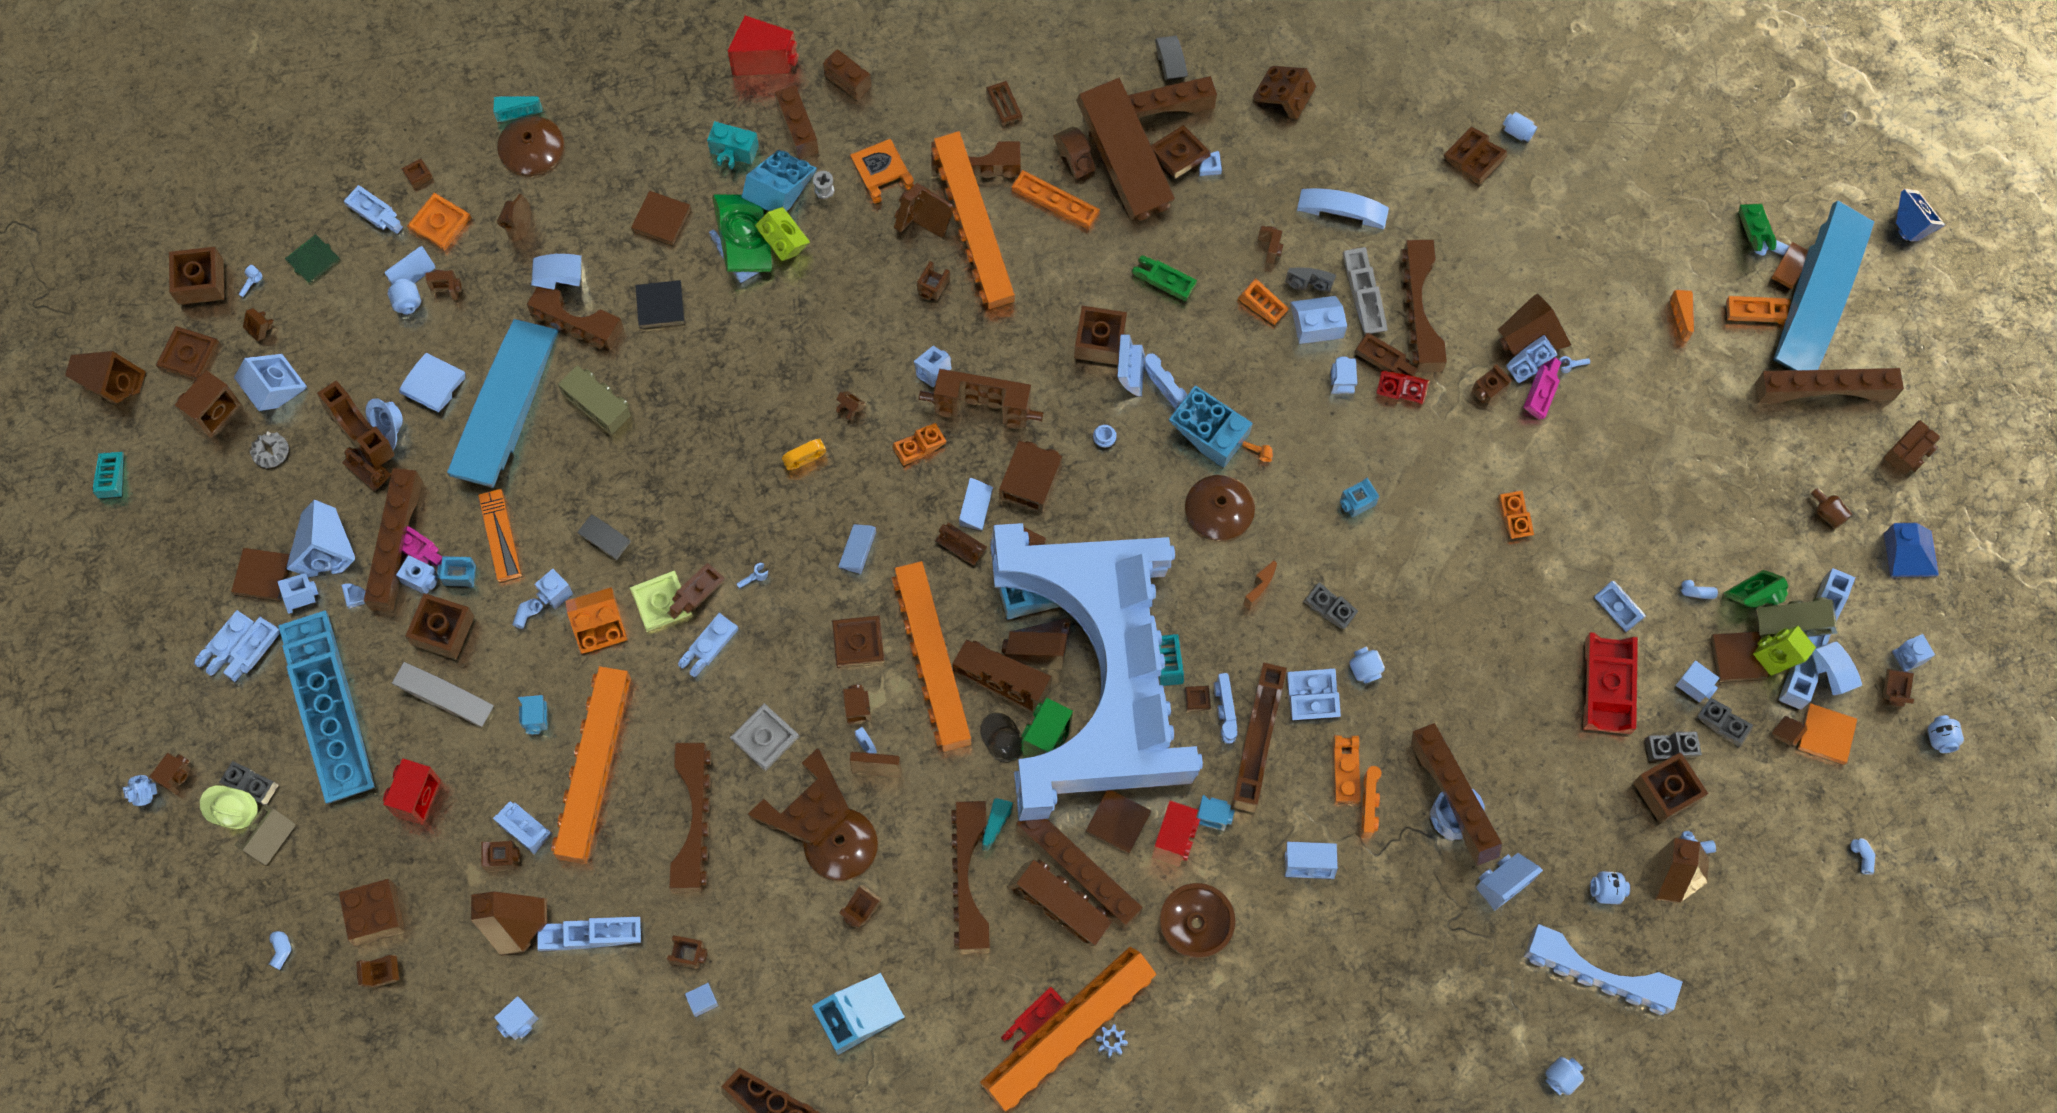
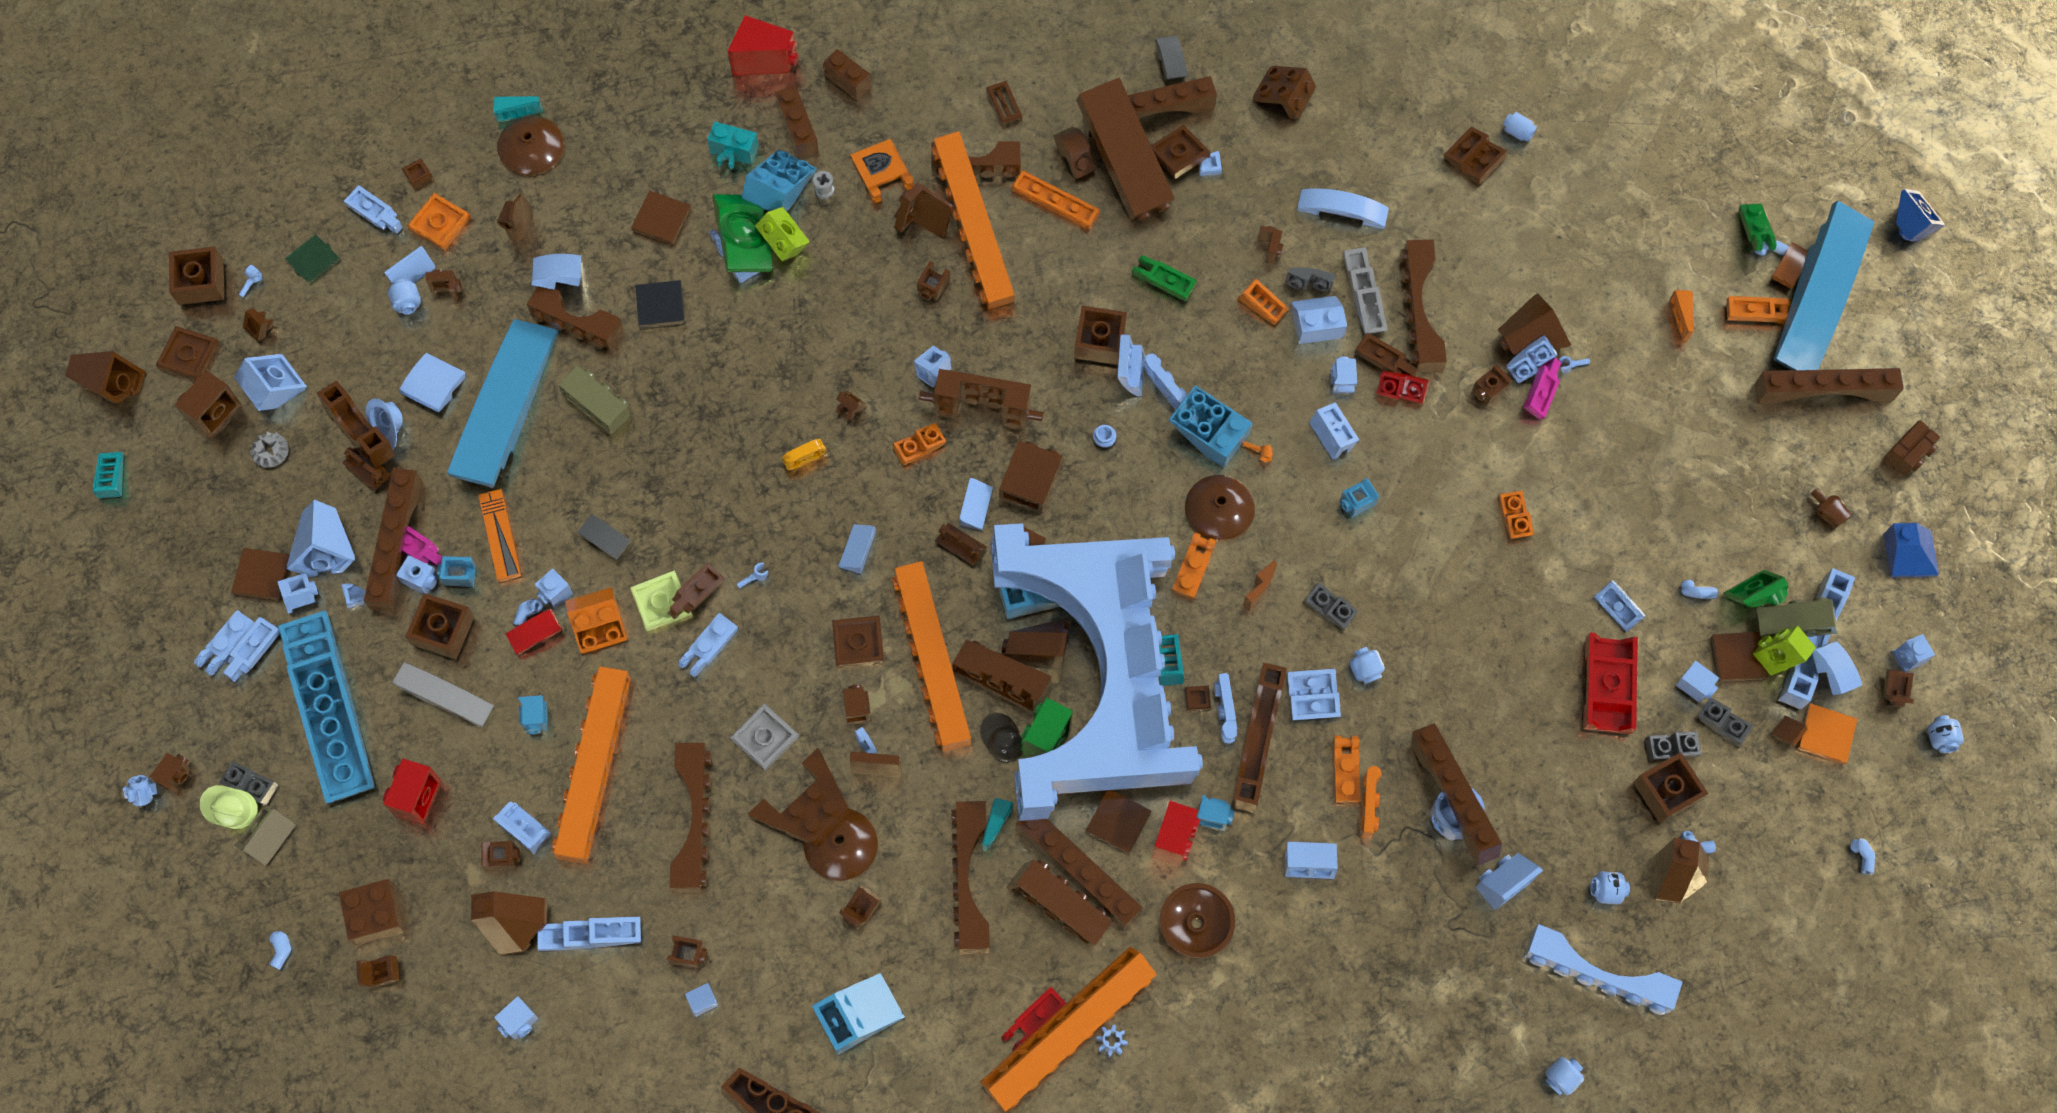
none -> red slope [505,609,563,655]
none -> orange plate [1171,532,1217,601]
none -> light blue hinge [1309,402,1359,460]

